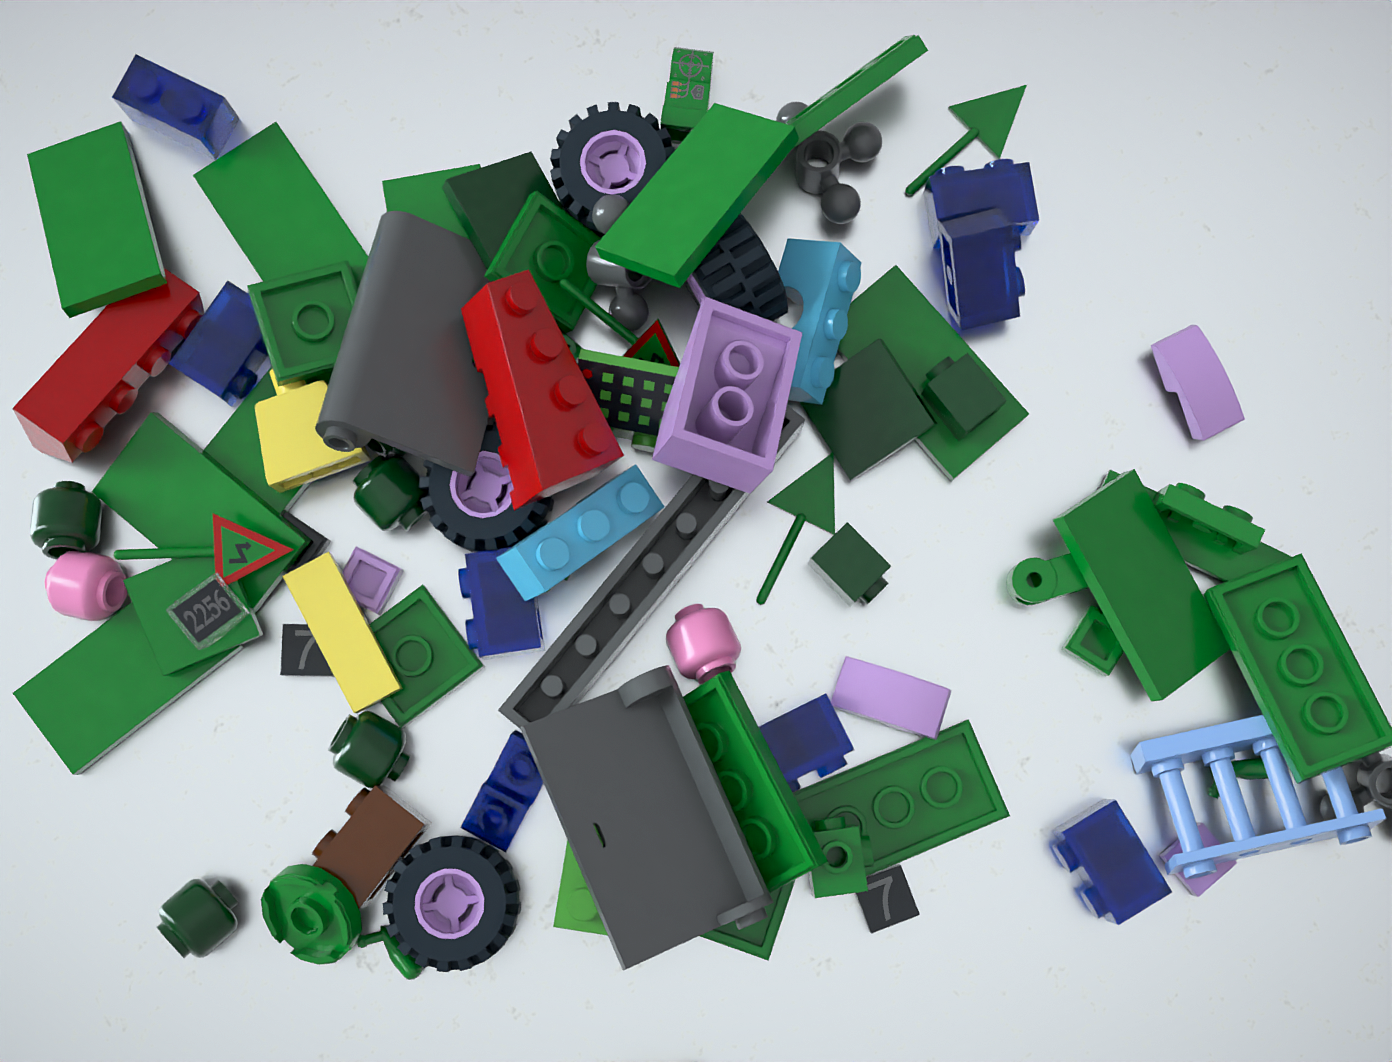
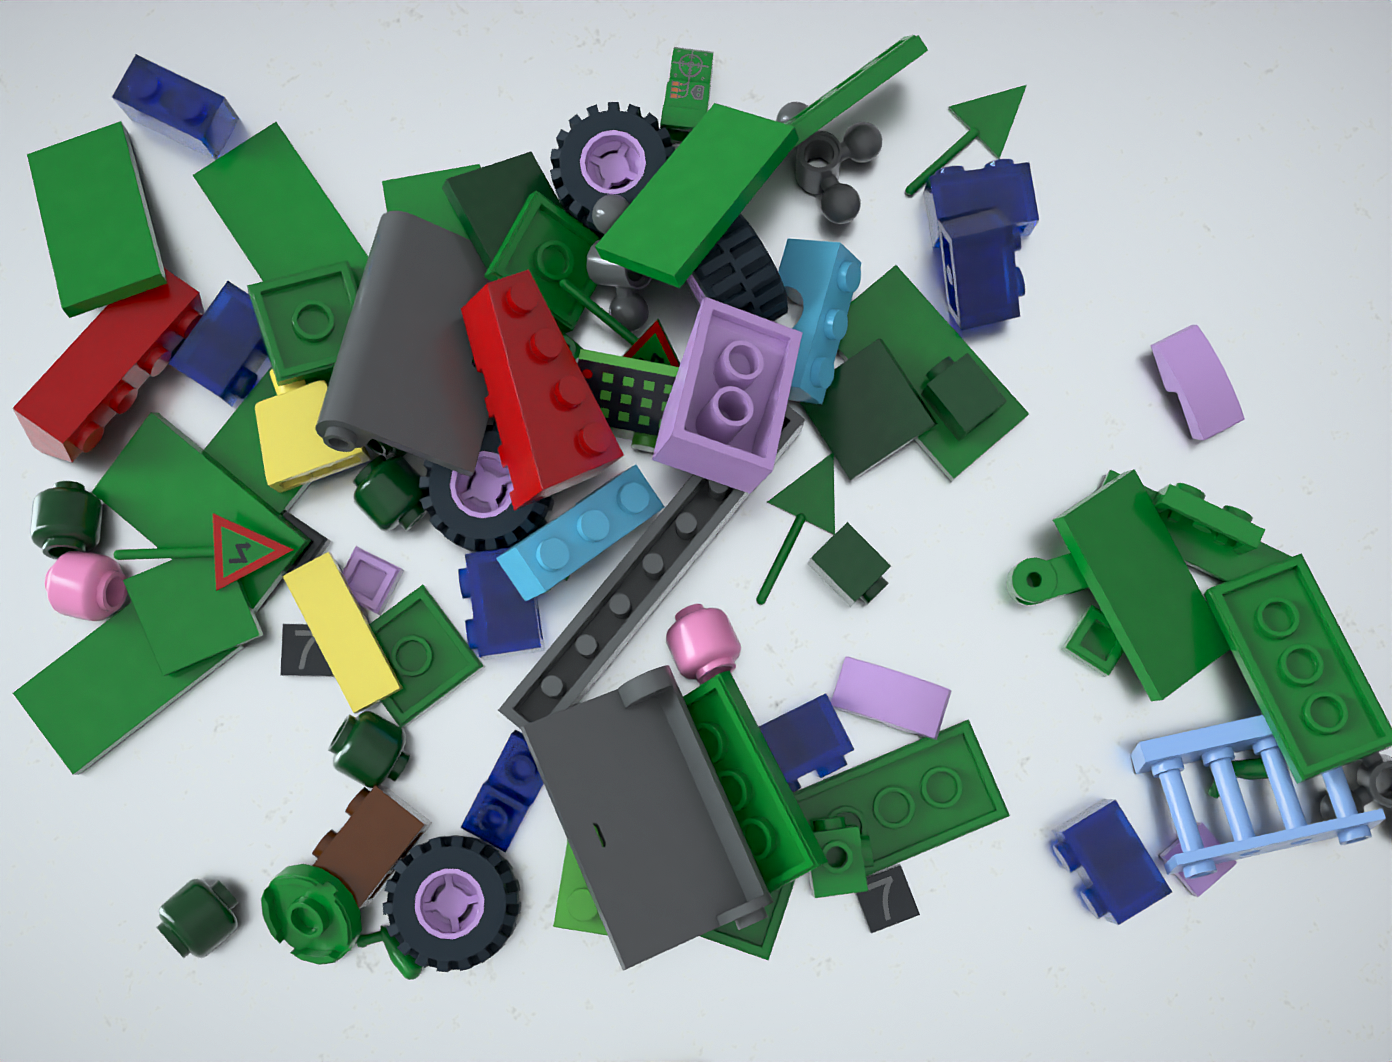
slope [166,573,250,650] -> none

